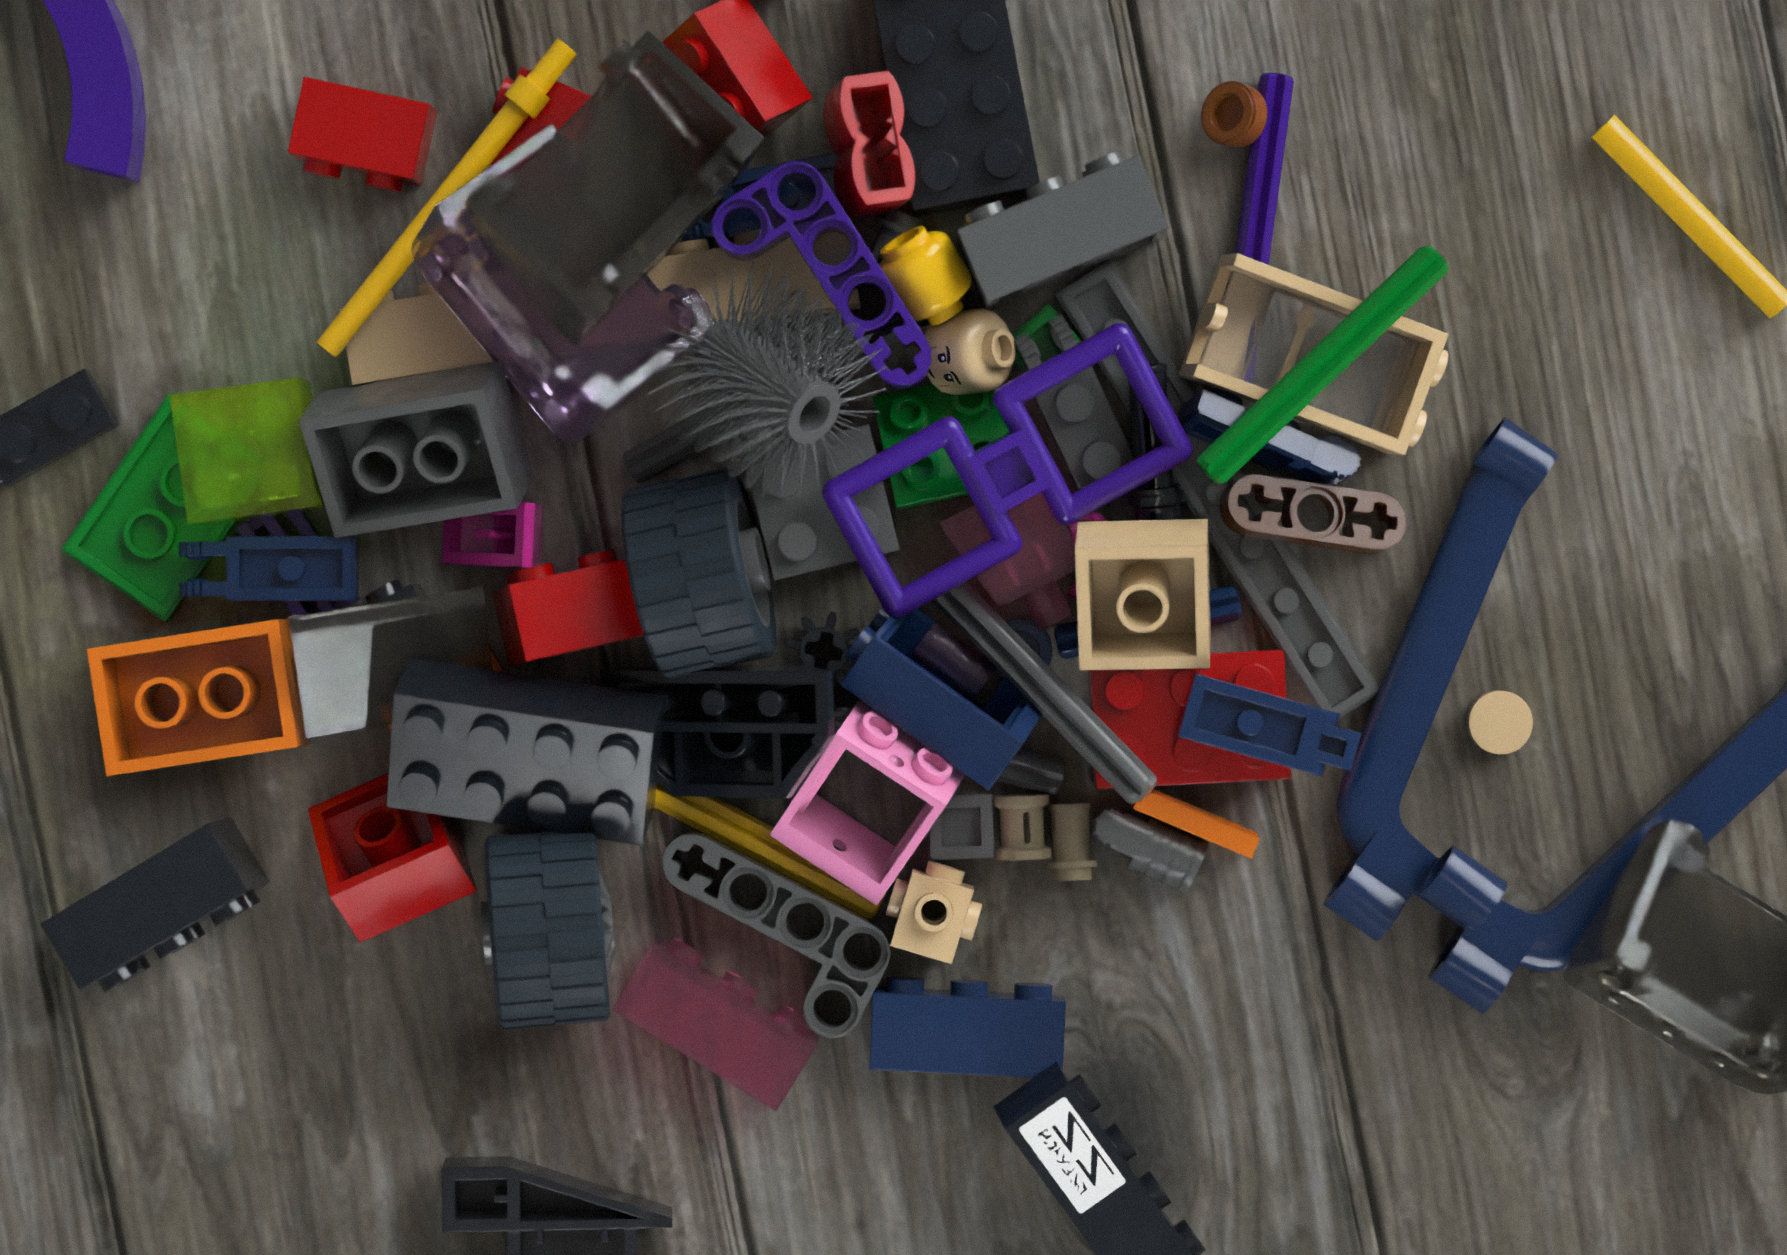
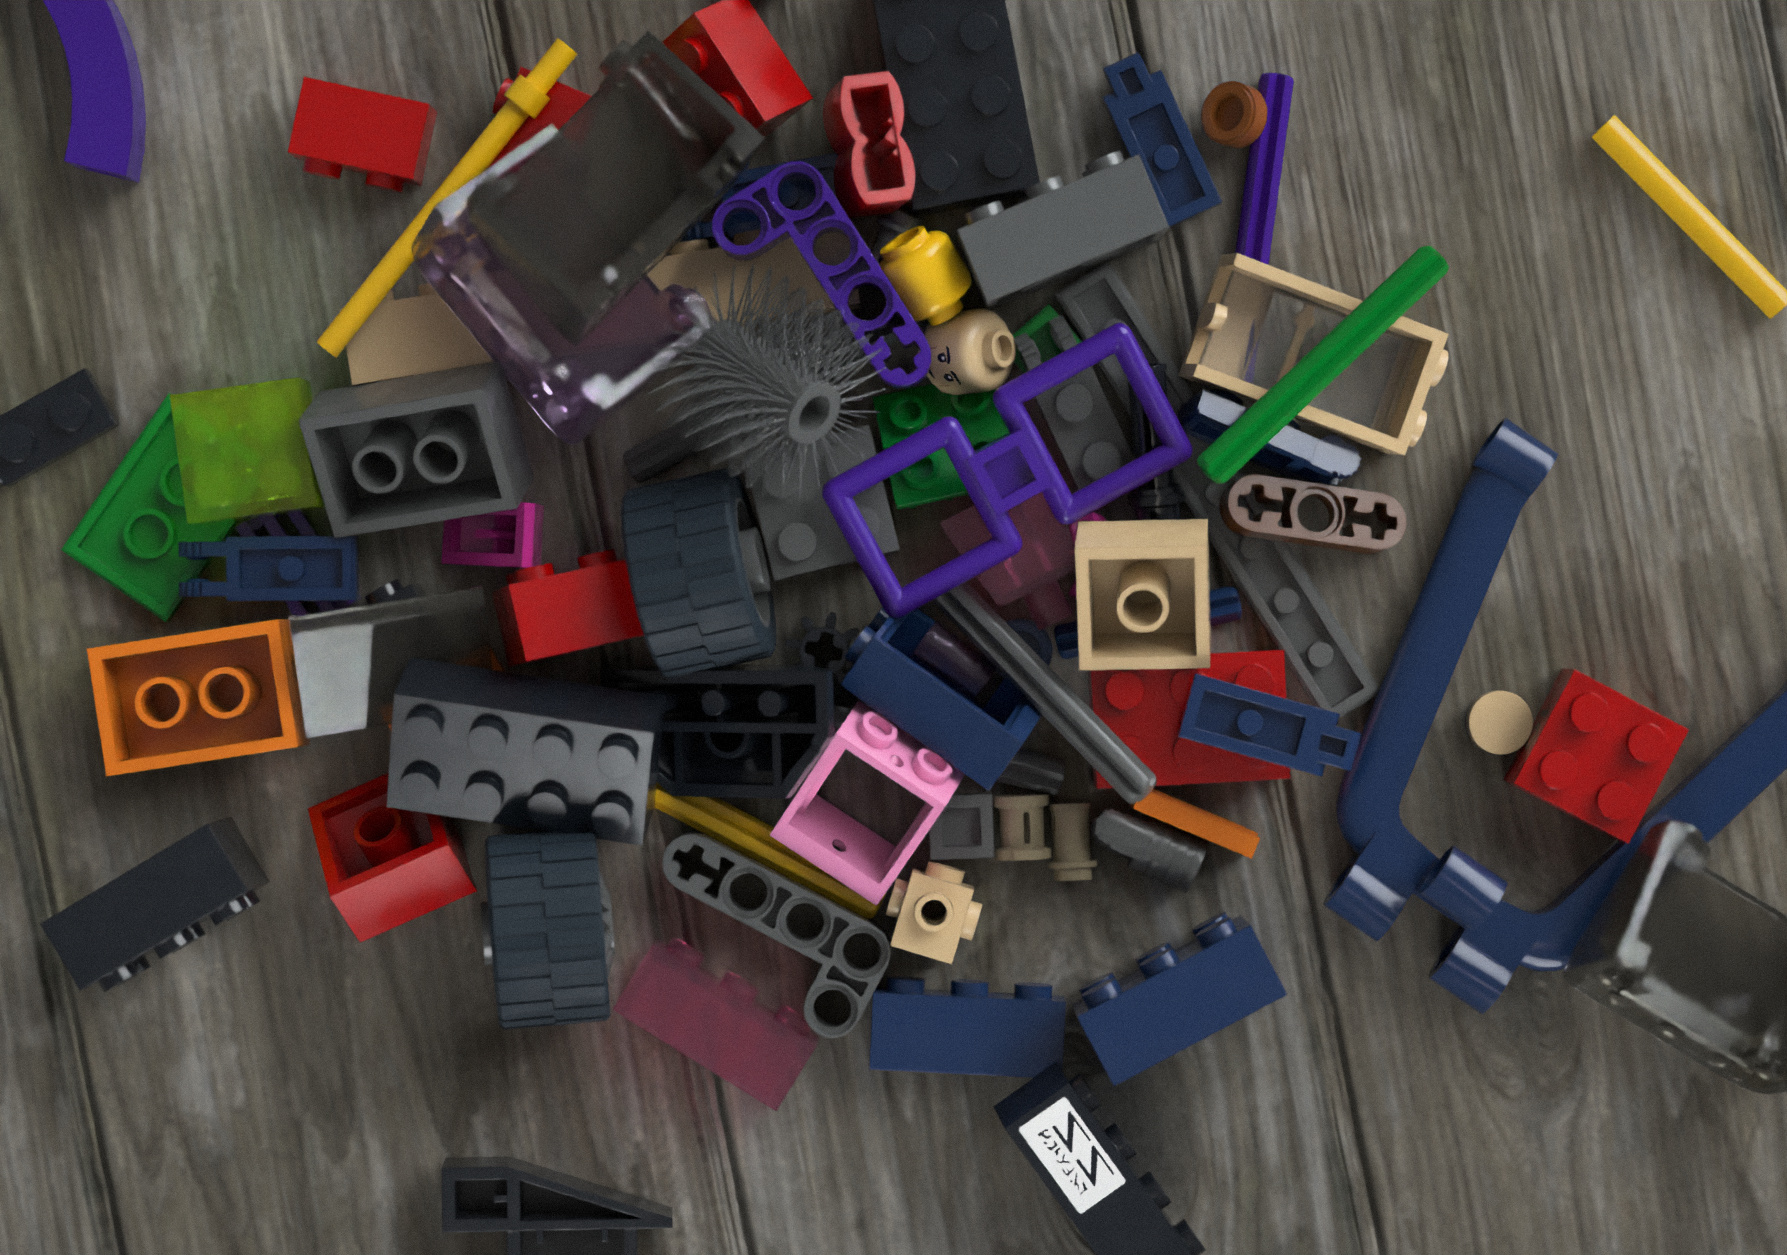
none -> dark blue brick [1072,912,1288,1086]
none -> dark blue hinge [1102,52,1222,229]
none -> red brick [1503,668,1689,844]

